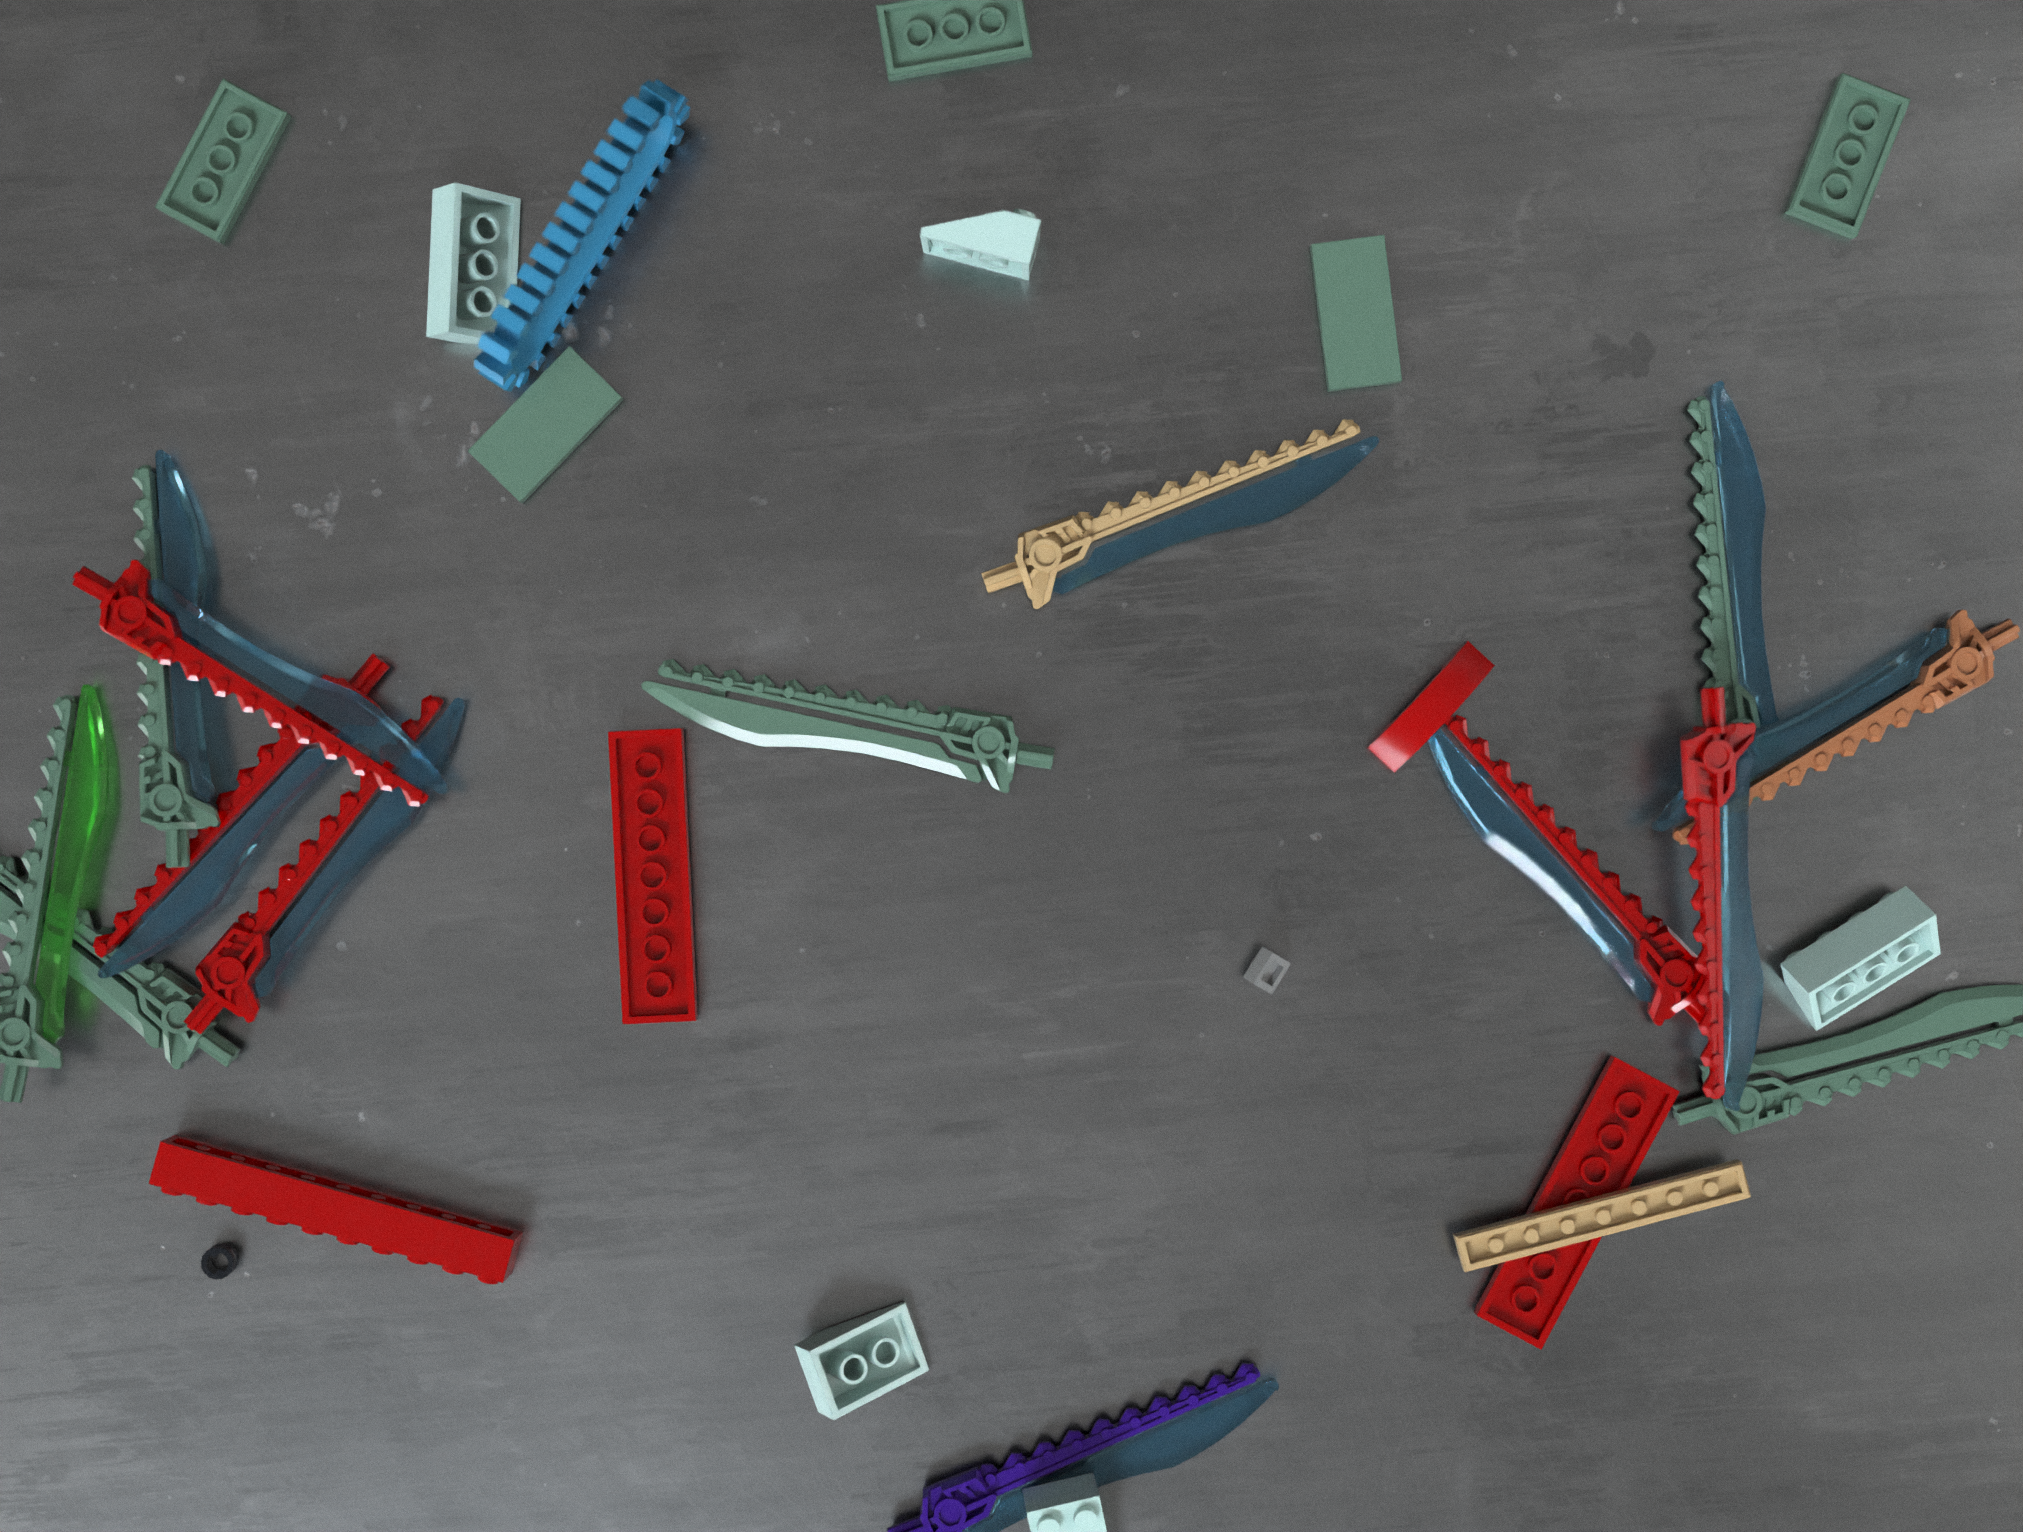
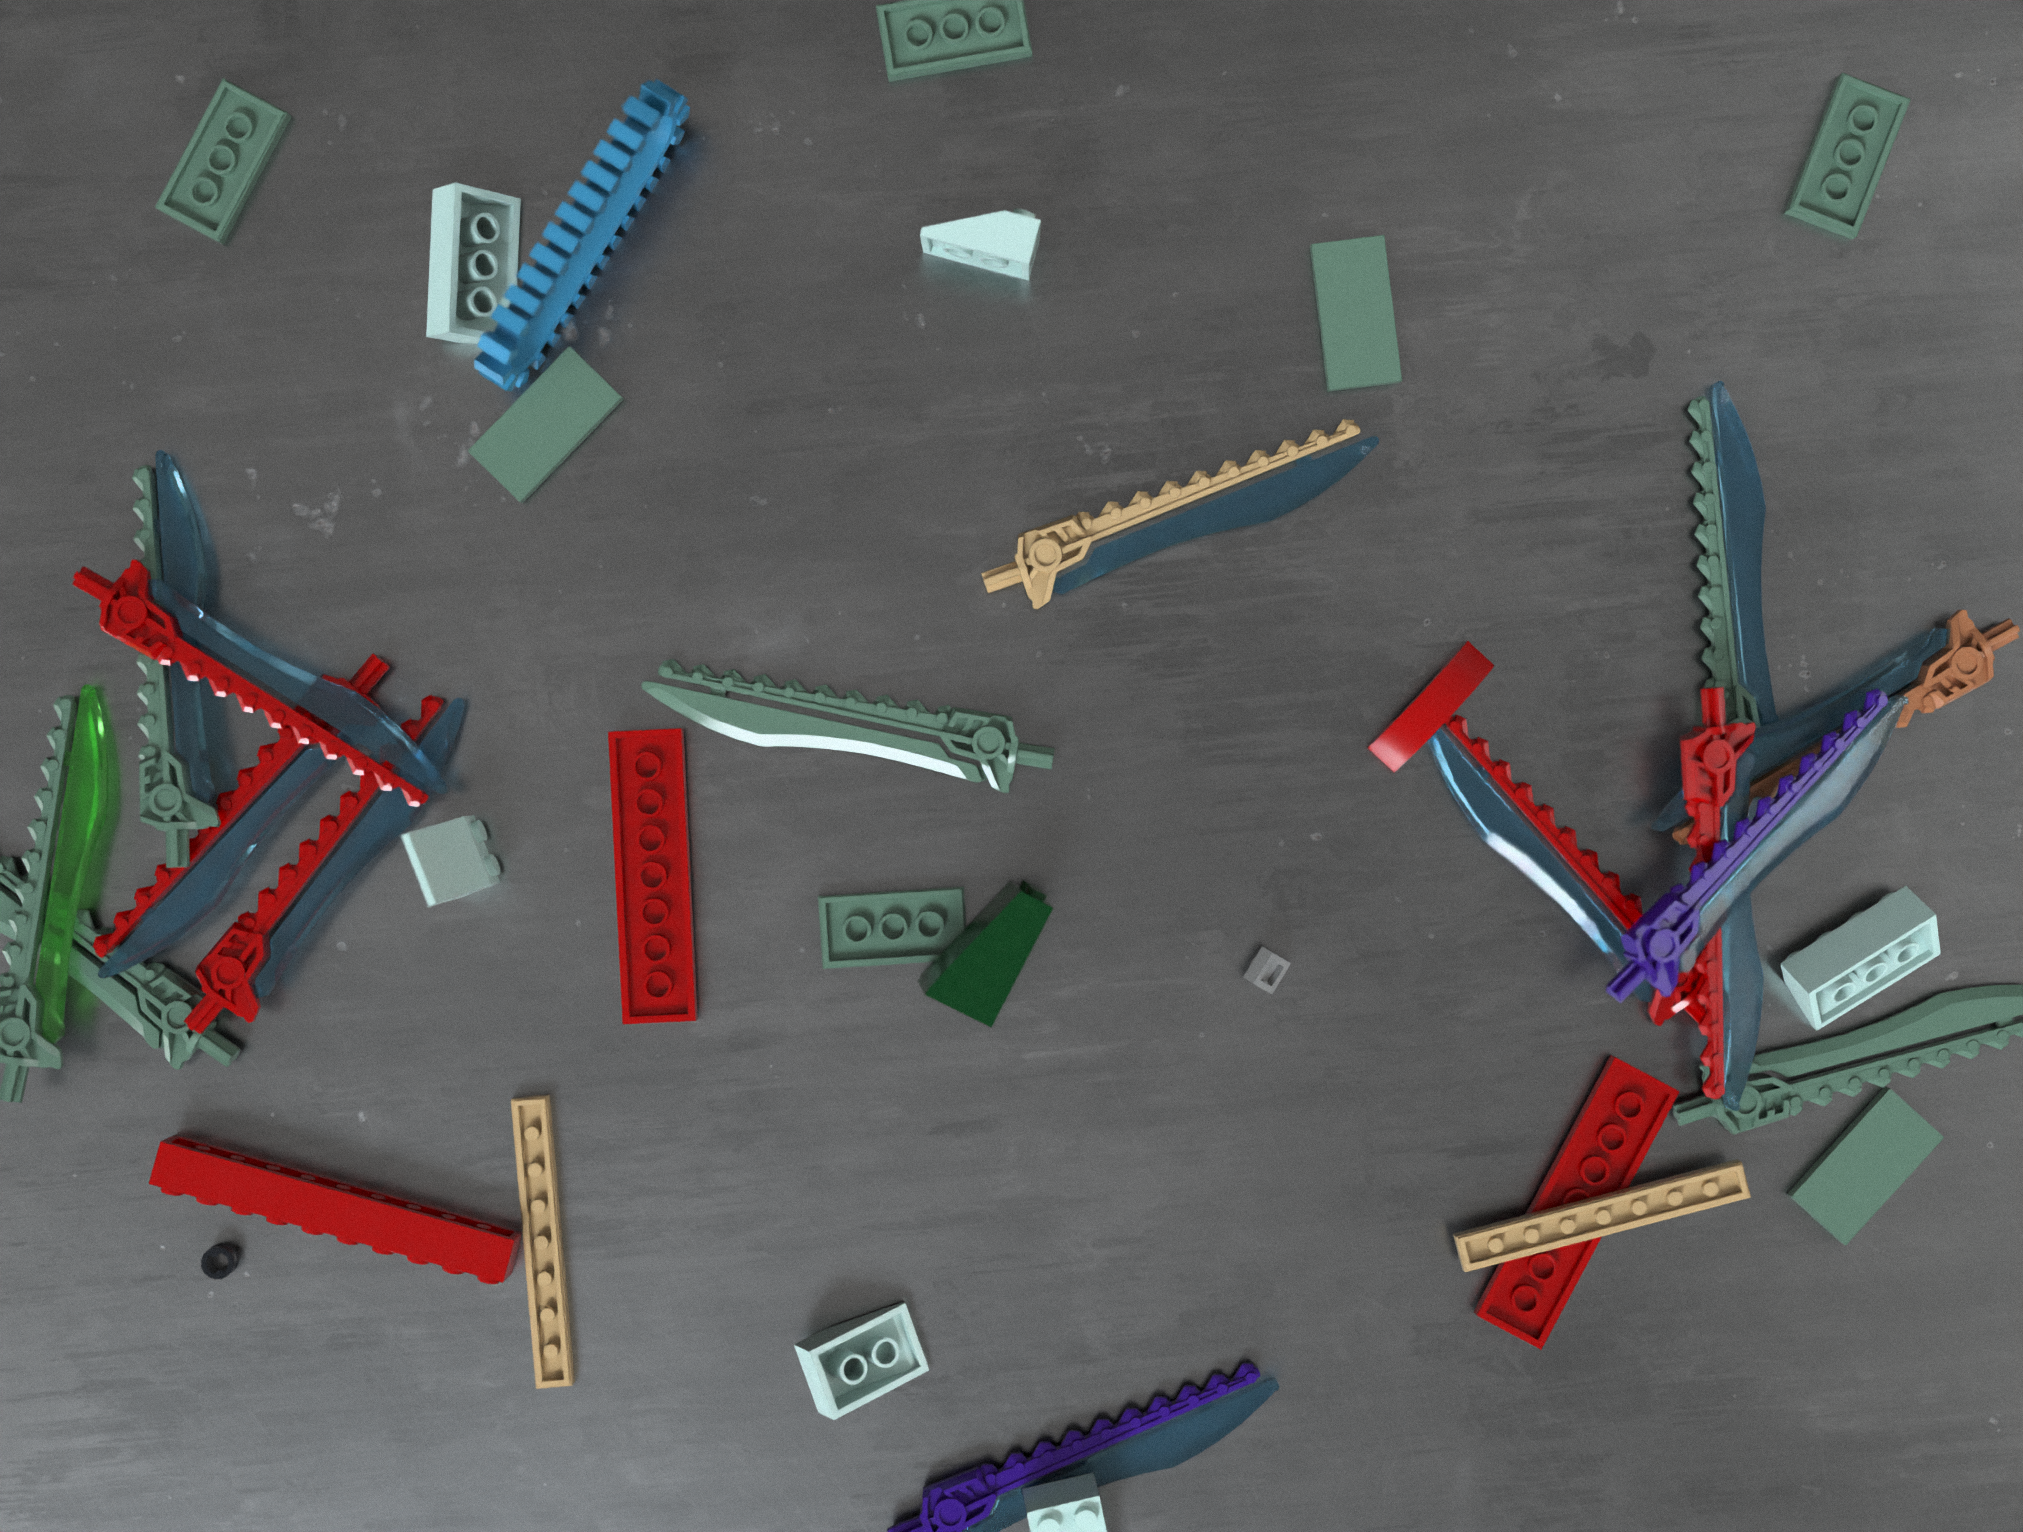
none -> light aqua slope [401,815,501,906]
none -> tan tile [511,1094,575,1389]
none -> sand green tile [818,886,966,969]
none -> dark green slope [918,880,1053,1027]
none -> piece [1605,688,1909,1003]
none -> sand green tile [1787,1086,1945,1246]

